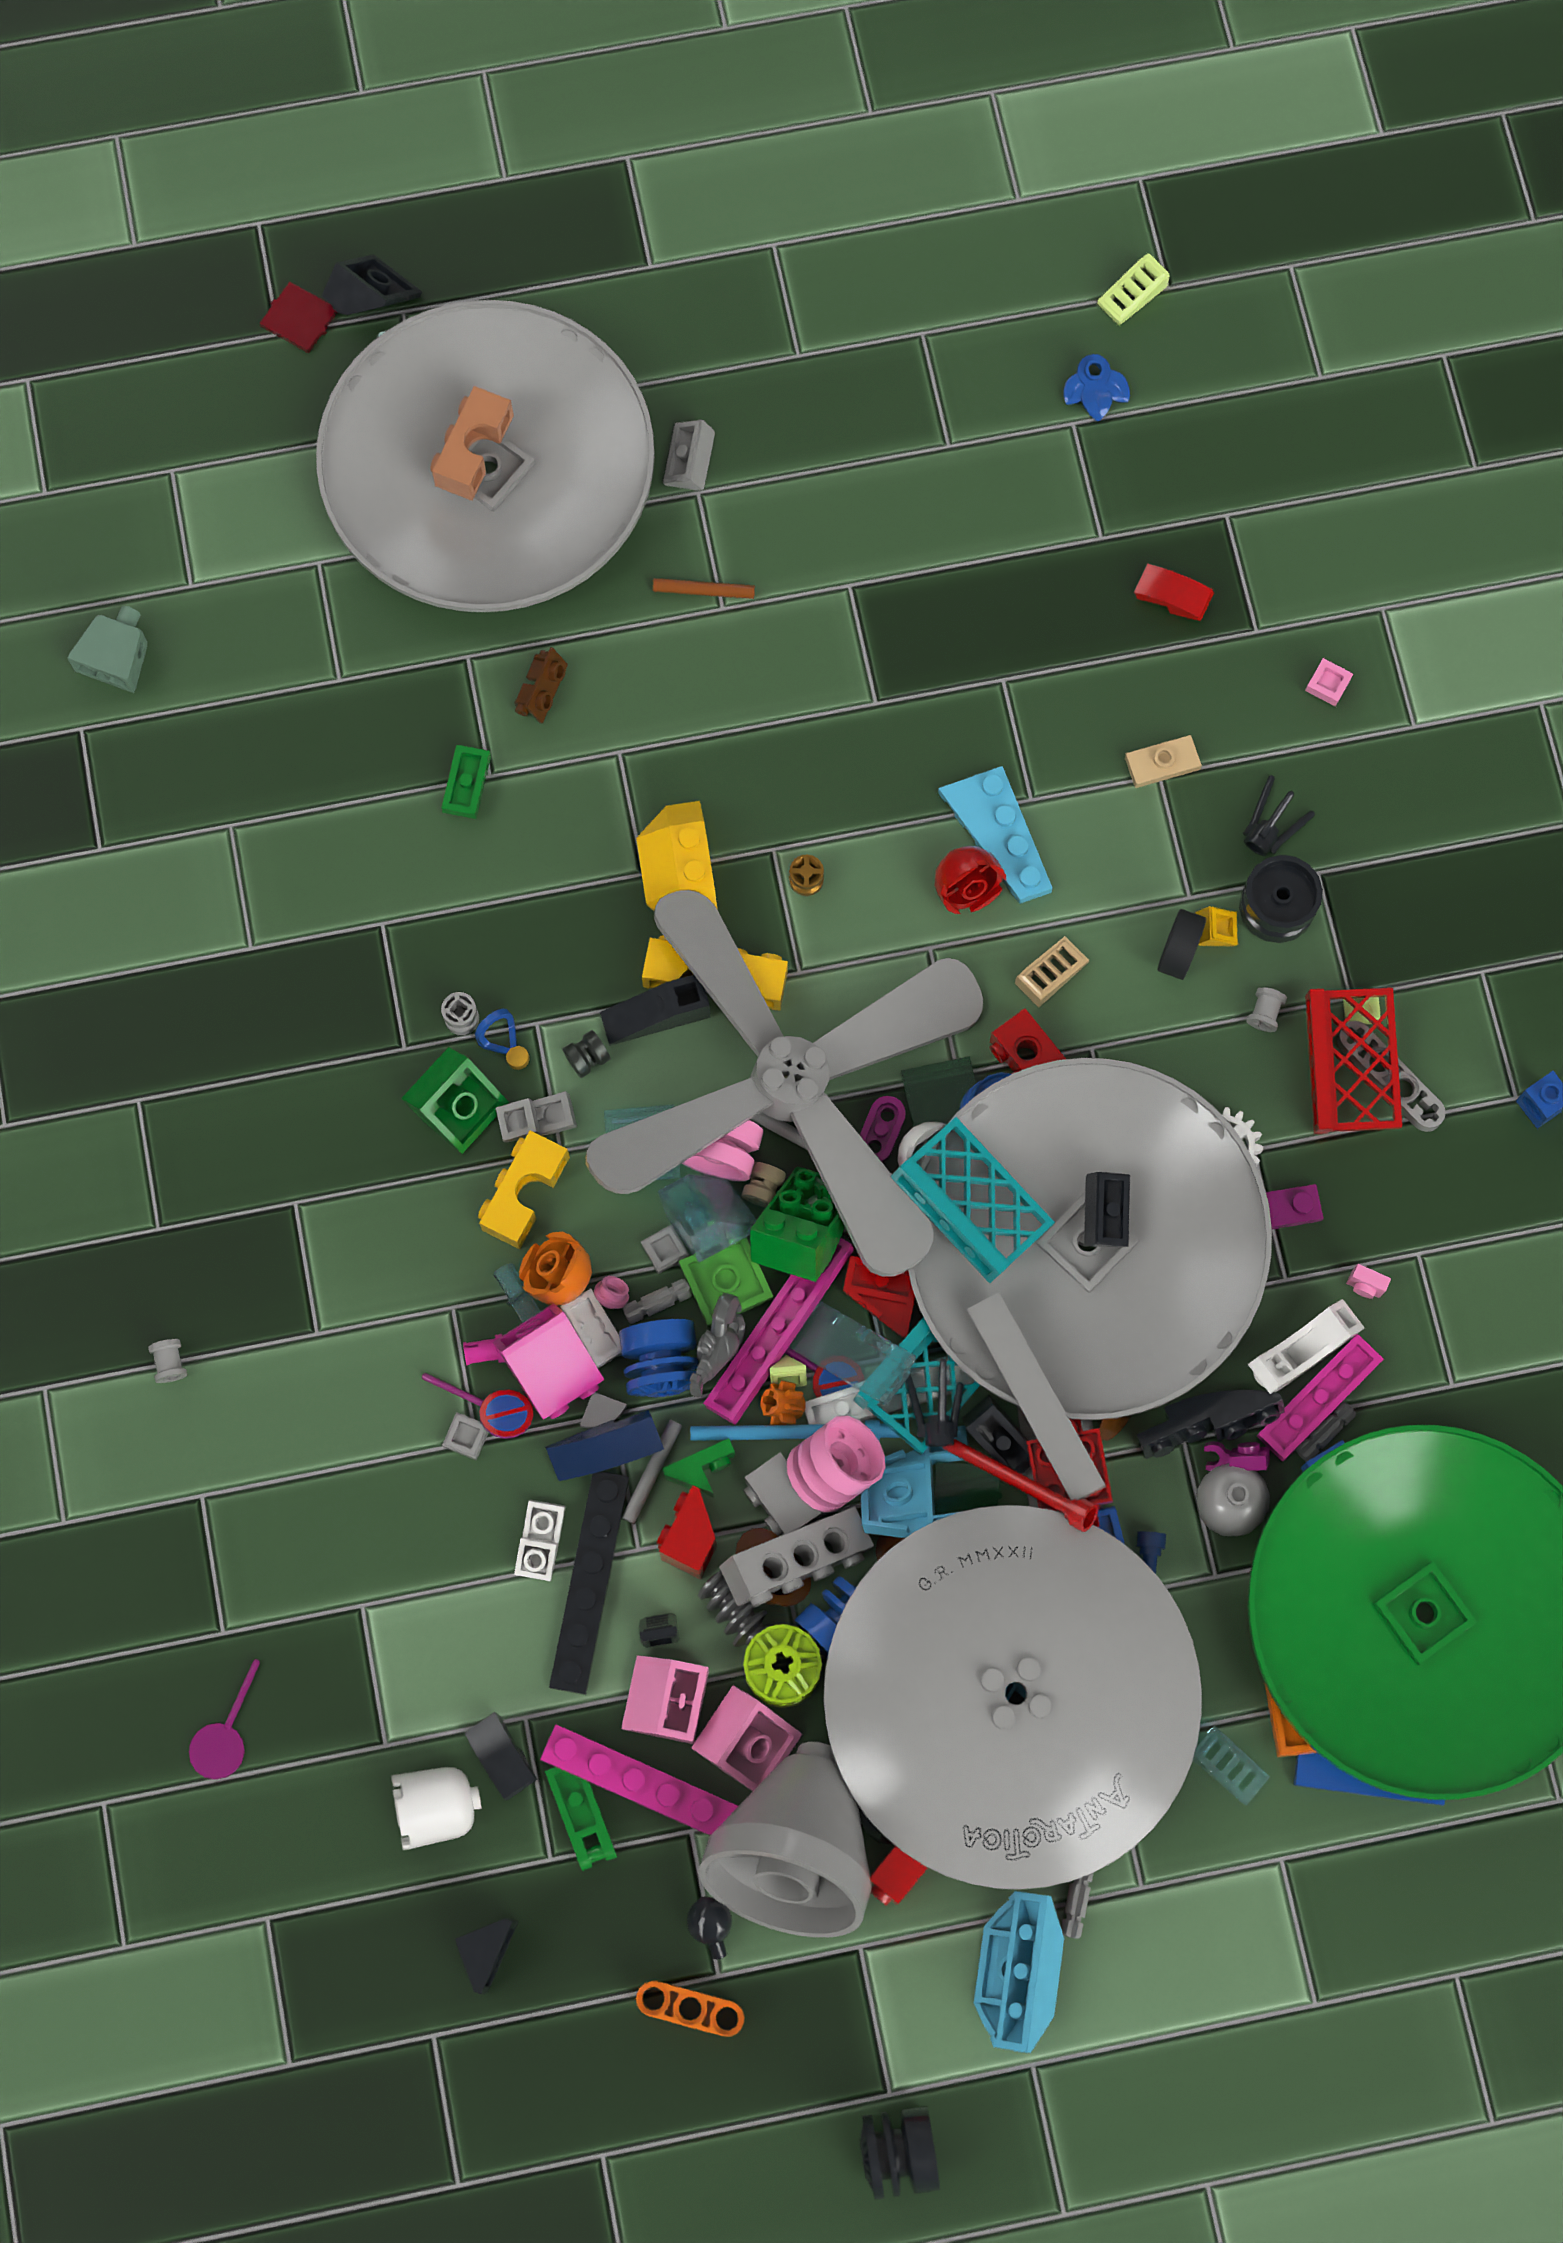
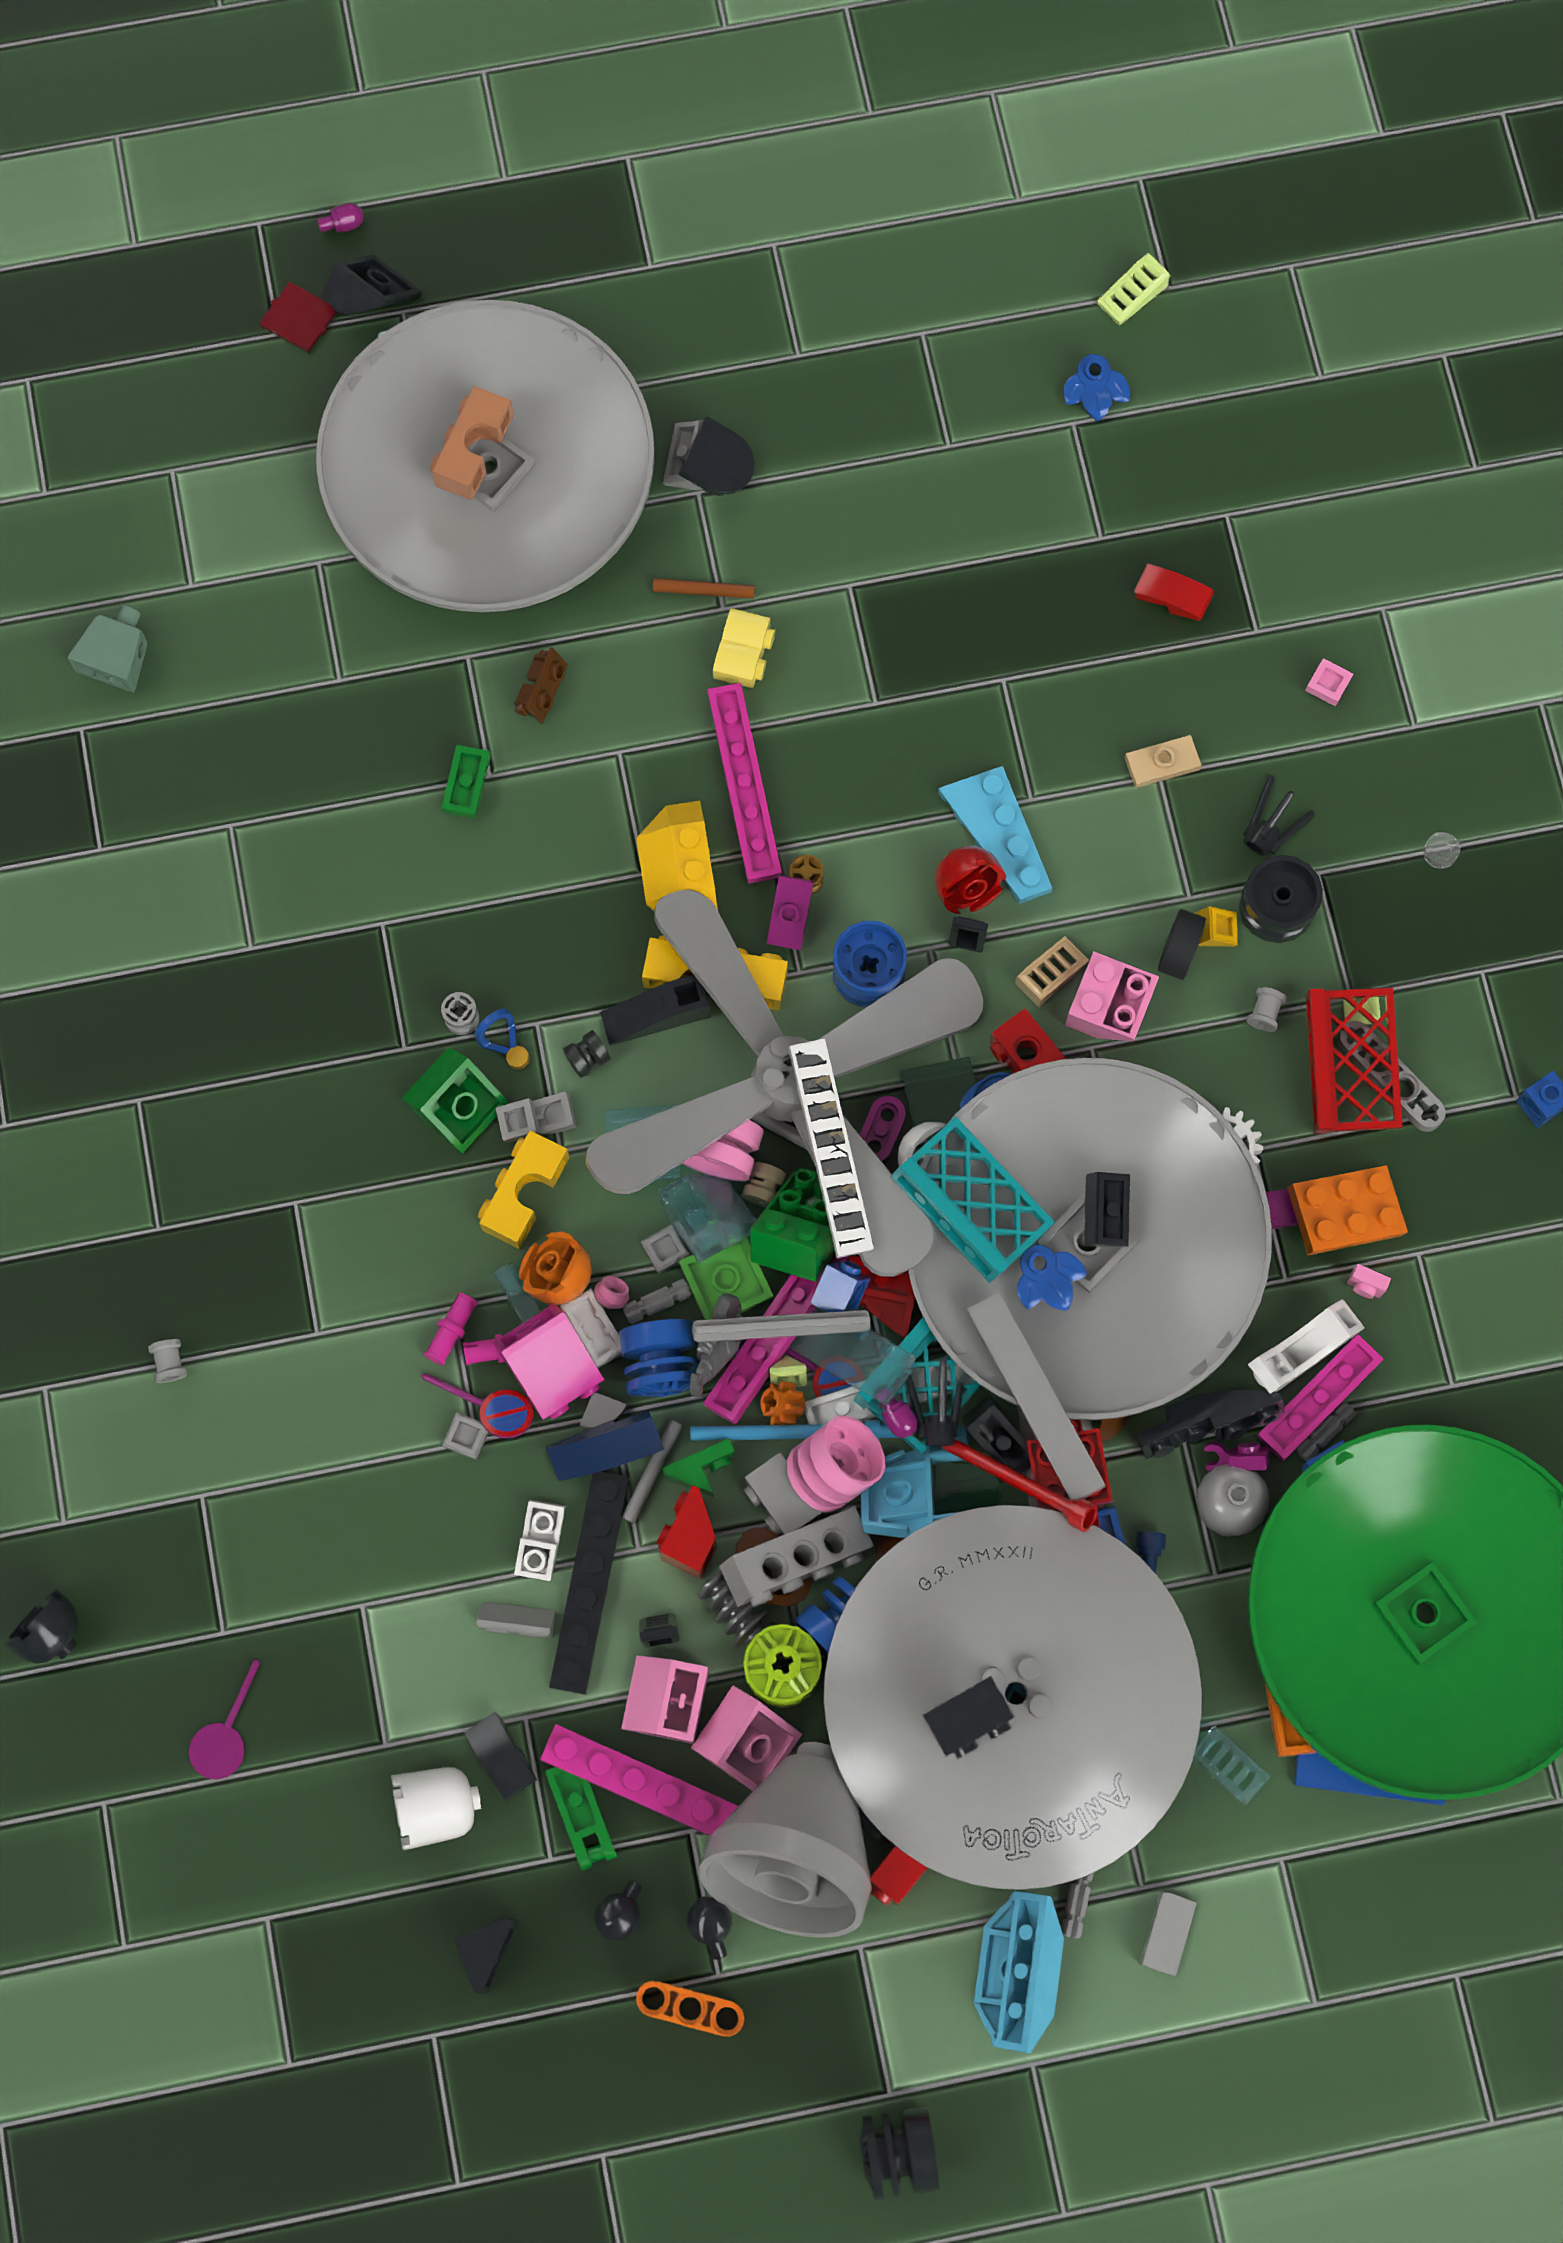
none -> black cylinder [5,1589,79,1664]
none -> magenta cylinder [317,203,363,233]
none -> dark pink pin [423,1292,478,1366]
none -> light grey slope [476,1602,555,1639]
none -> black piece [595,1880,642,1941]
none -> black tile [678,416,755,496]
none -> light grey axle [692,1310,871,1342]
none -> dark pink plate [707,683,782,884]
none -> light yellow brick [713,608,775,689]
none -> magenta plate [766,874,814,951]
none -> tile [788,1039,874,1258]
none -> brick [810,1260,871,1312]
none -> blue wheel [833,921,907,1007]
none -> magenta cylinder [877,1389,917,1438]
none -> black brick [923,1676,1015,1759]
none -> black slope [949,916,988,953]
none -> blue plate [1016,1245,1087,1311]
none -> bright pink slope [1065,951,1159,1041]
none -> light grey slope [1139,1890,1197,1977]
none -> orange plate [1287,1165,1408,1255]
none -> clear tile [1423,832,1460,869]

